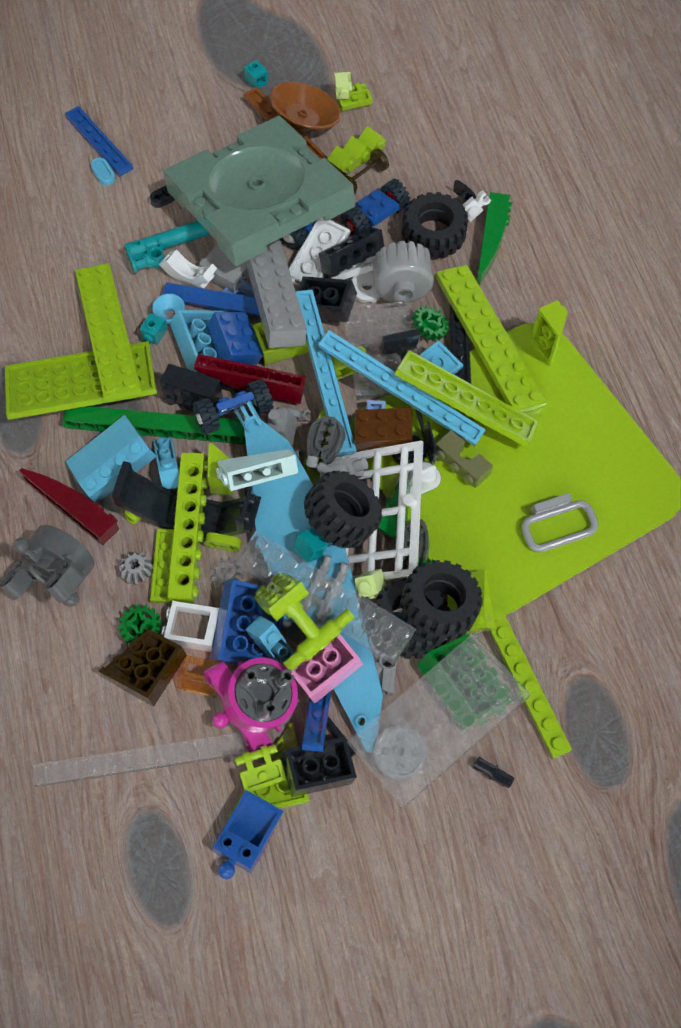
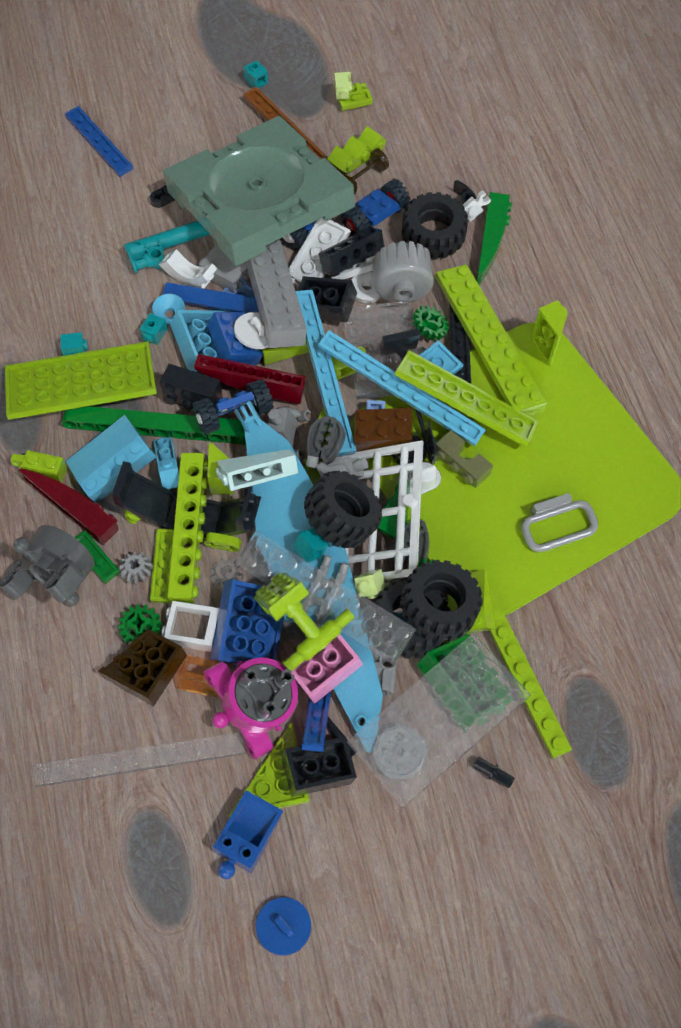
lime plate [75,263,142,402] -> none
medium azure tile [91,158,115,186] -> none
lime plate [235,744,287,792] -> none
medium azure slope [246,616,294,667] -> none
dark orange dish [269,81,342,131] -> none
none -> lime hinge [10,450,68,483]
none -> teal brick [60,332,89,356]
none -> green tile [75,530,121,584]
none -> white shield [234,312,269,349]
none -> blue shield [256,897,311,956]

